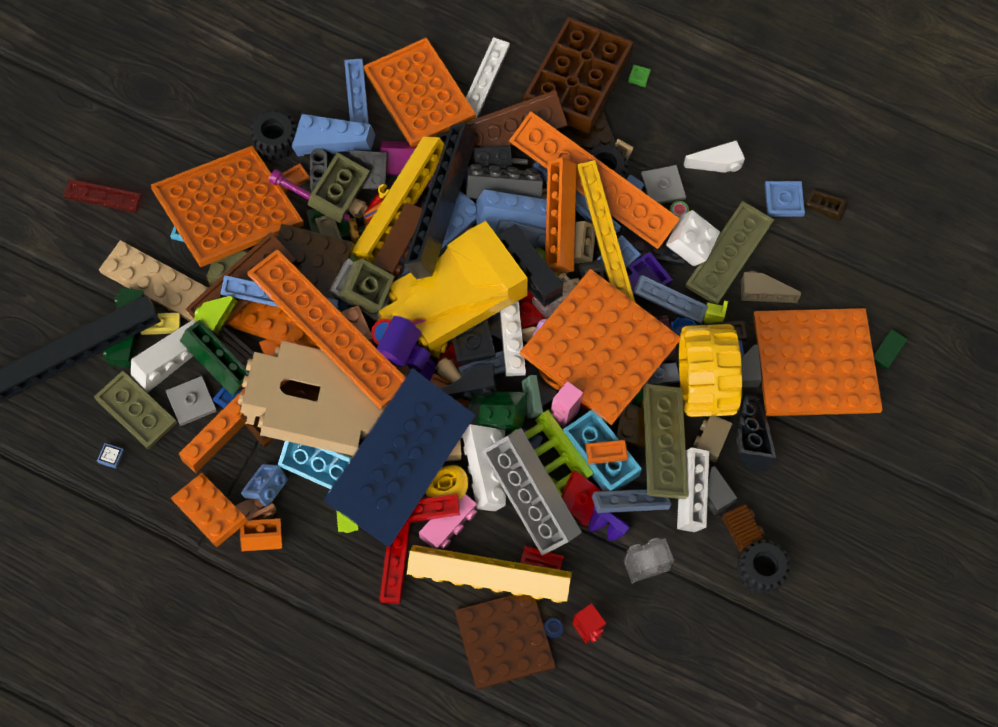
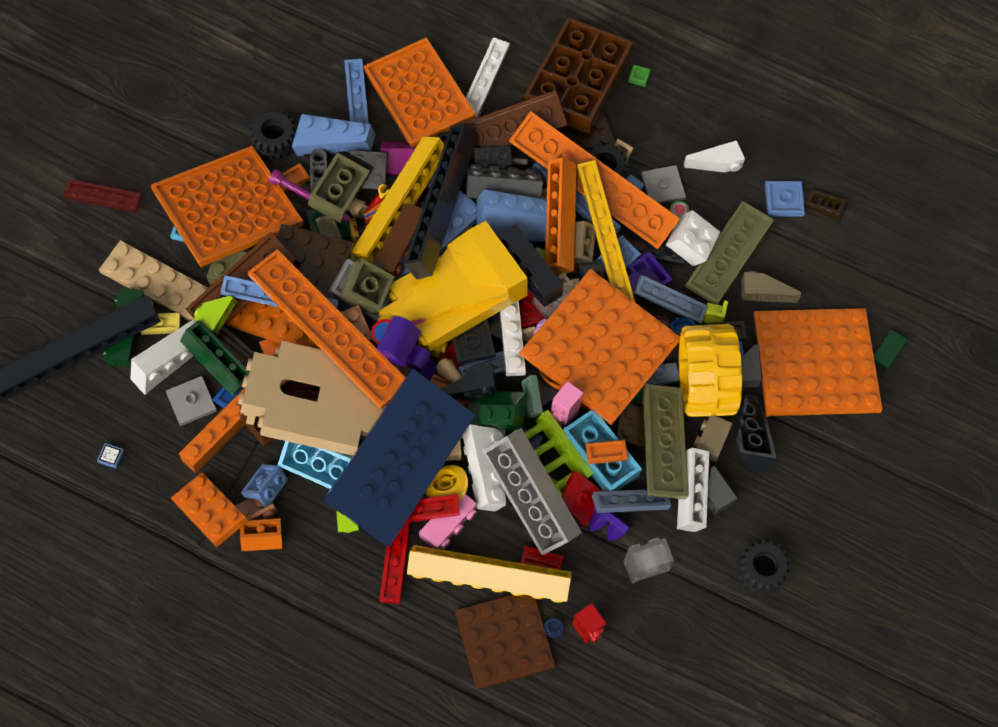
olive plate [94,371,177,450] -> none
sand blue plate [495,219,546,249] -> none
reddish brown brick [722,504,764,553] -> none

